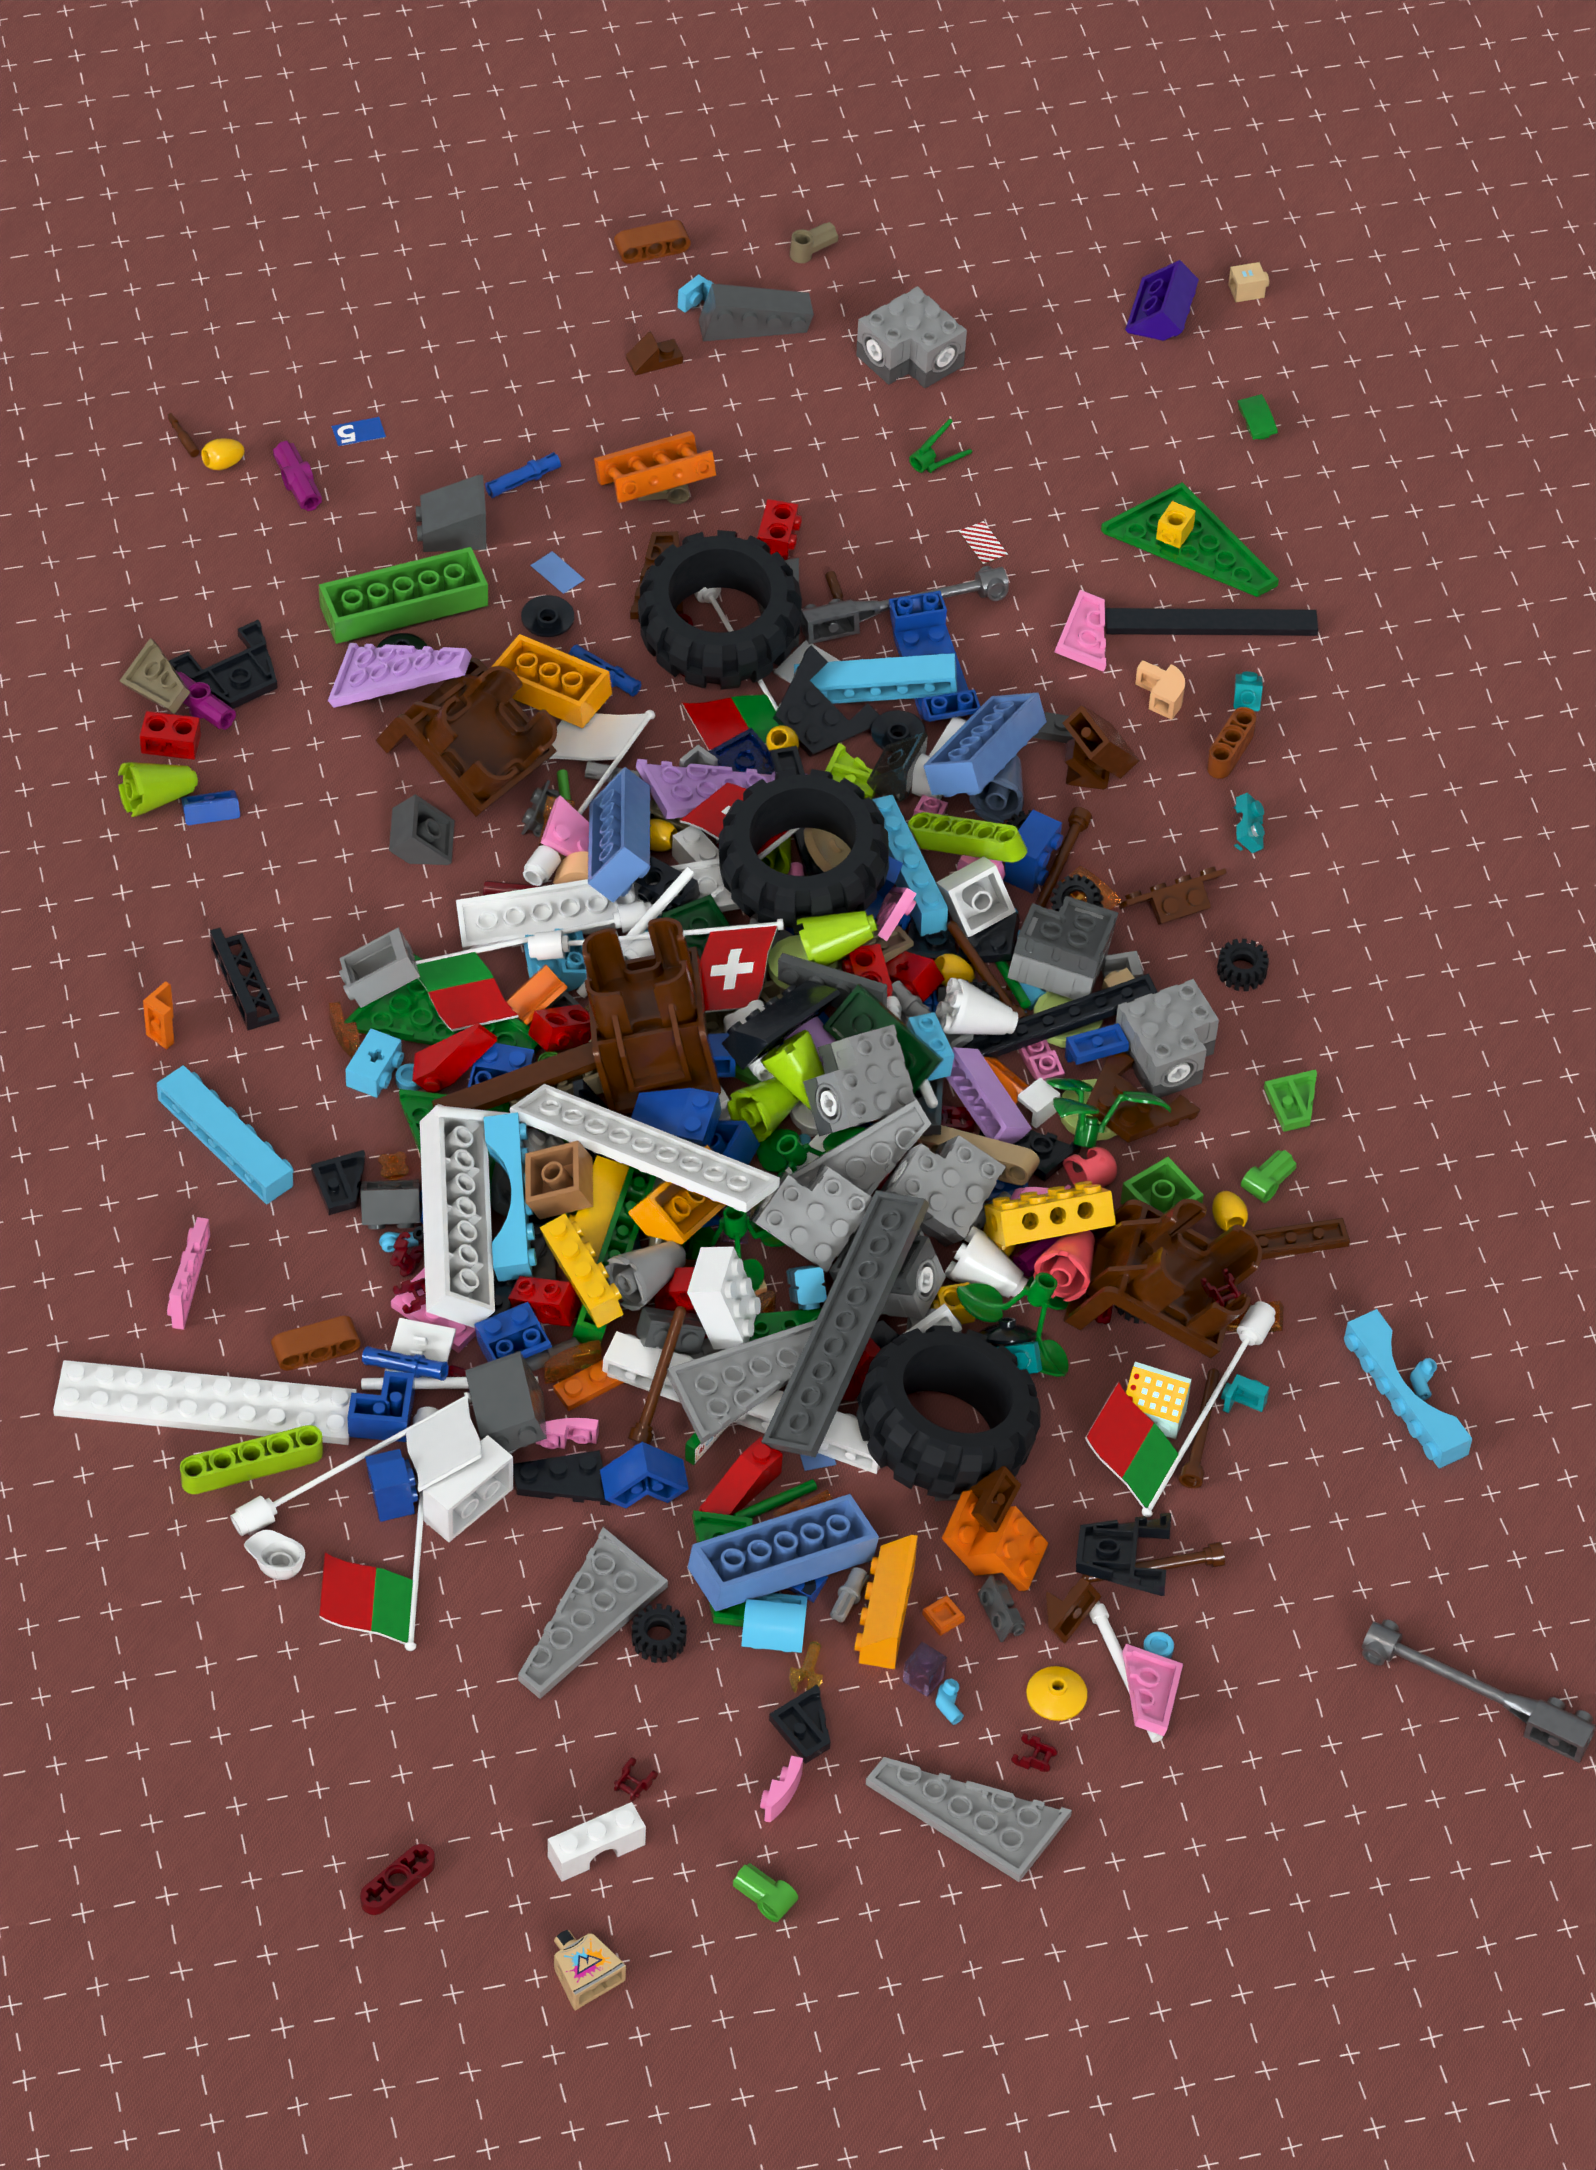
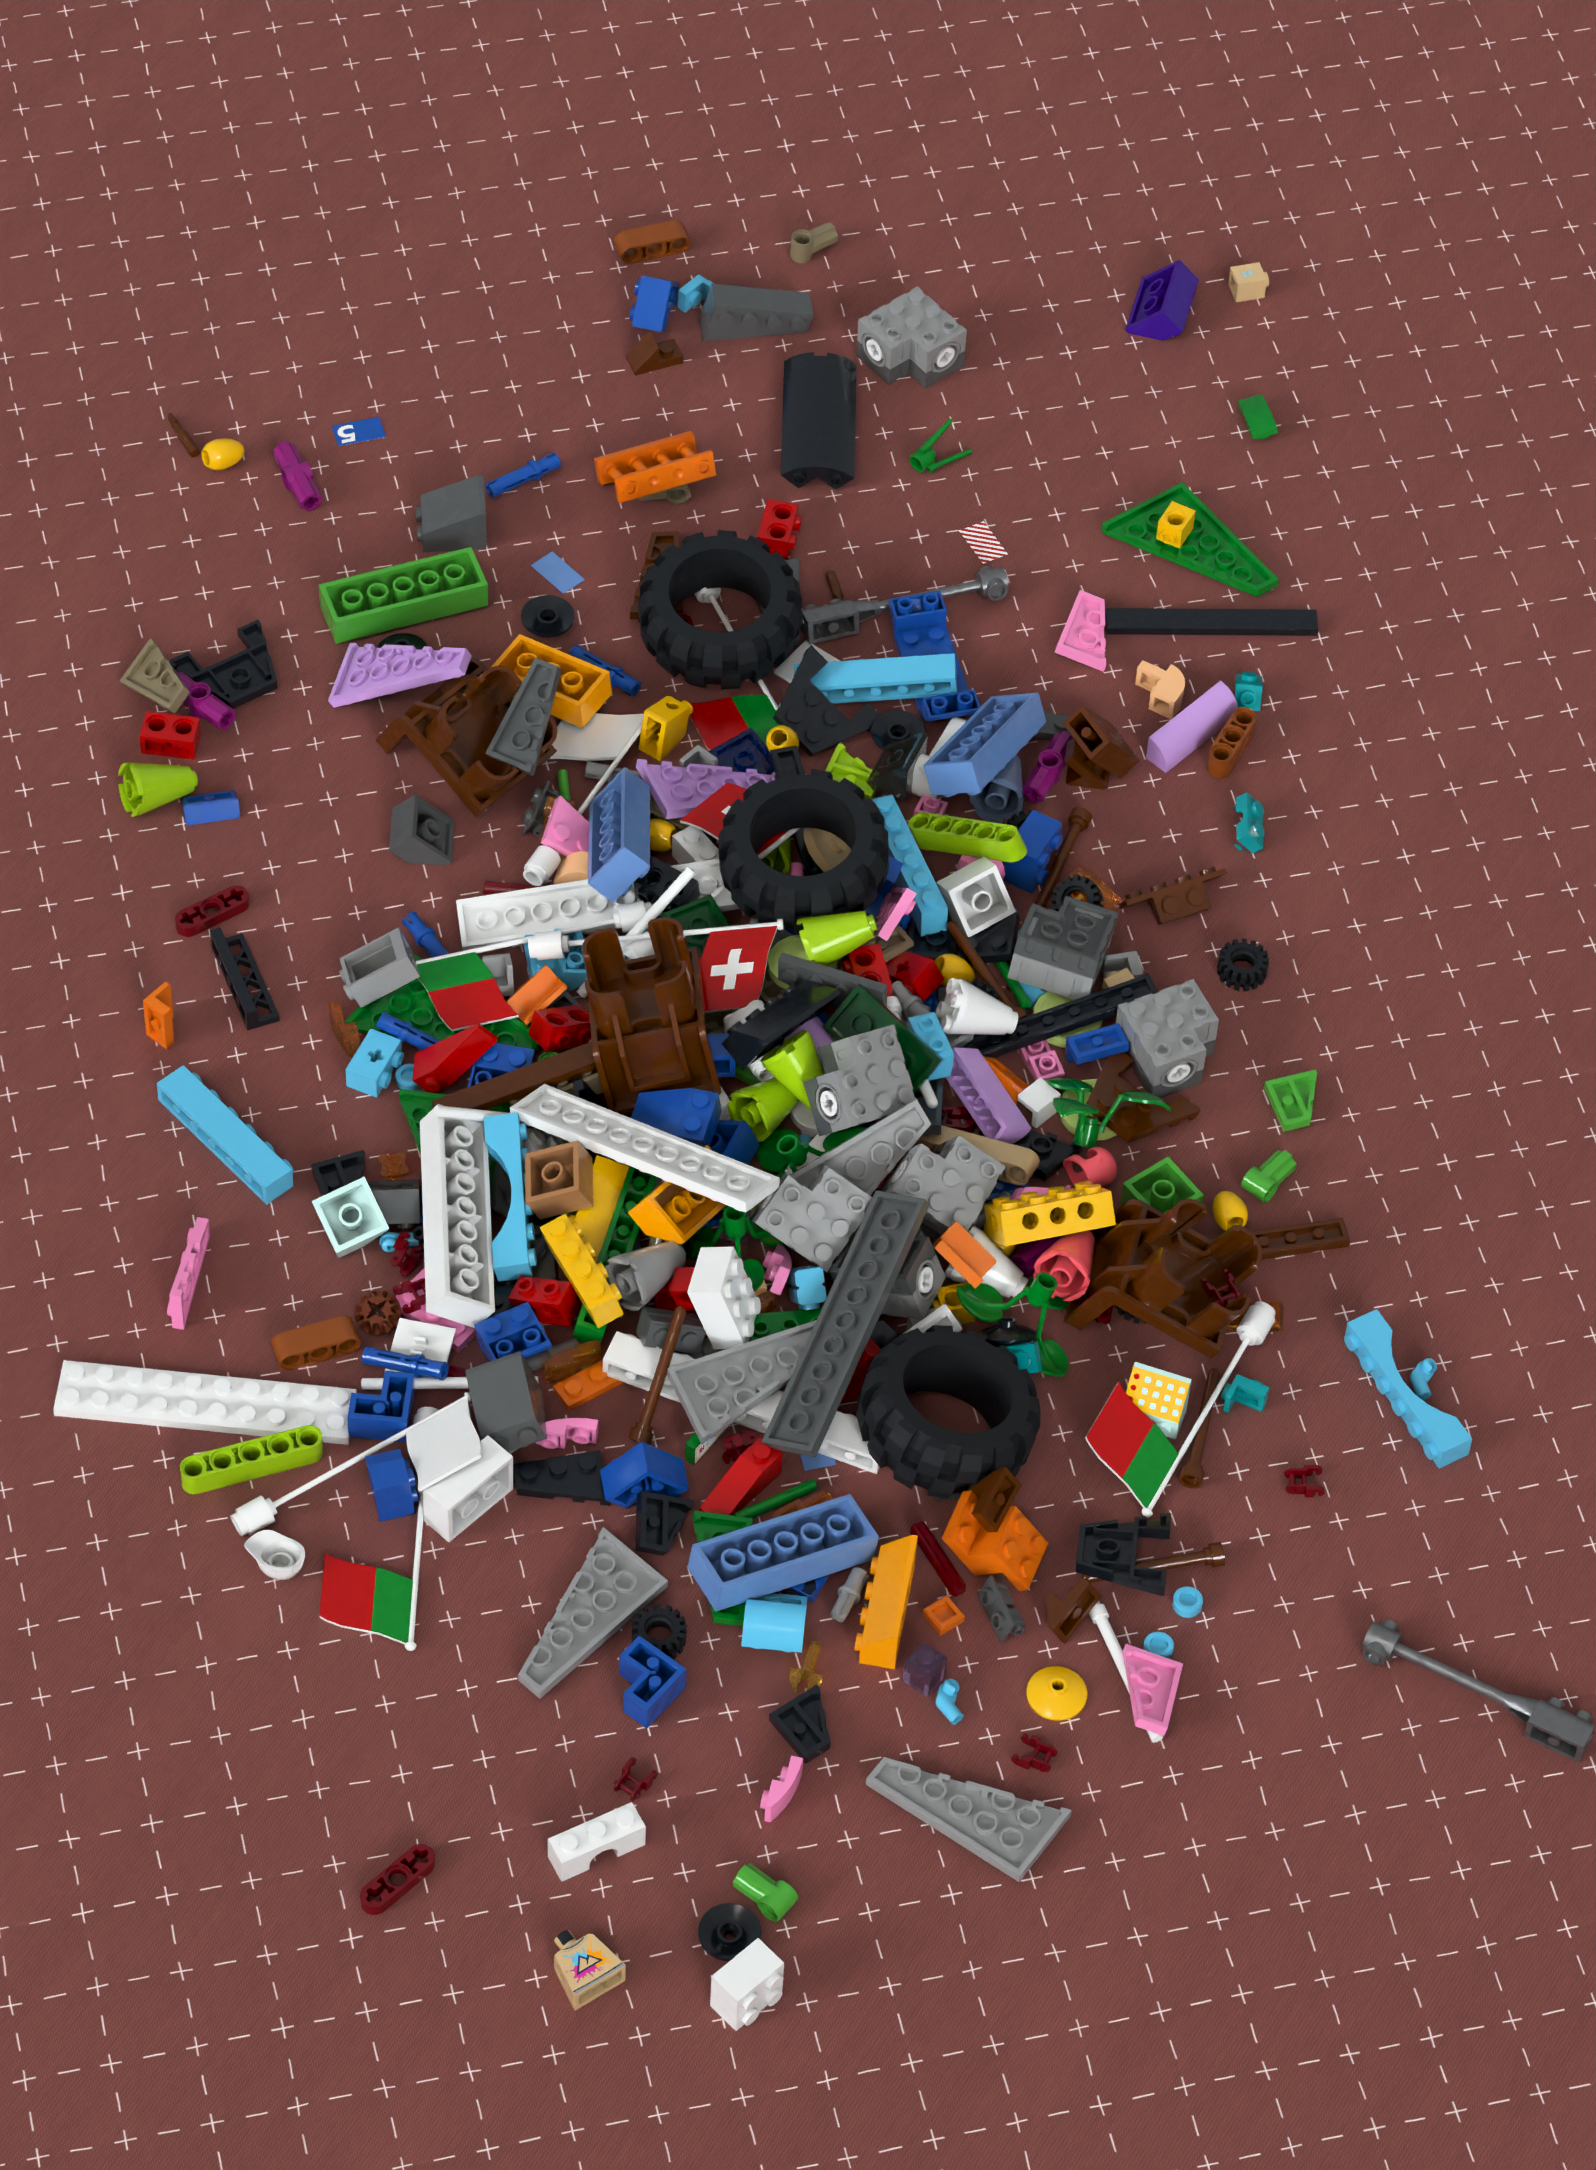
none -> dark red beam [175,886,249,937]
none -> light aqua slope [312,1176,389,1258]
none -> copper gear [355,1290,401,1335]
none -> blue pin [375,1011,440,1050]
none -> blue pin [402,911,449,958]
none -> light grey panel [482,953,514,996]
none -> dark grey wing [485,657,562,776]
none -> blue brick [619,1636,686,1729]
none -> blue brick [629,275,680,332]
none -> black wing [635,1491,694,1556]
none -> yellow torso [638,696,693,761]
none -> black dish [698,1903,761,1961]
none -> white brick [710,1938,784,2031]
none -> dark red piece [722,1430,759,1464]
none -> bright pink slope [762,1244,792,1295]
none -> black cylinder [781,352,856,489]
none -> dark red axle [910,1521,966,1597]
none -> orange panel [932,1222,996,1289]
none -> magenta piece [1023,731,1073,804]
none -> lavender brick [1146,681,1238,773]
none -> medium azure tile [1172,1586,1203,1618]
none -> dark red piece [1284,1465,1324,1497]

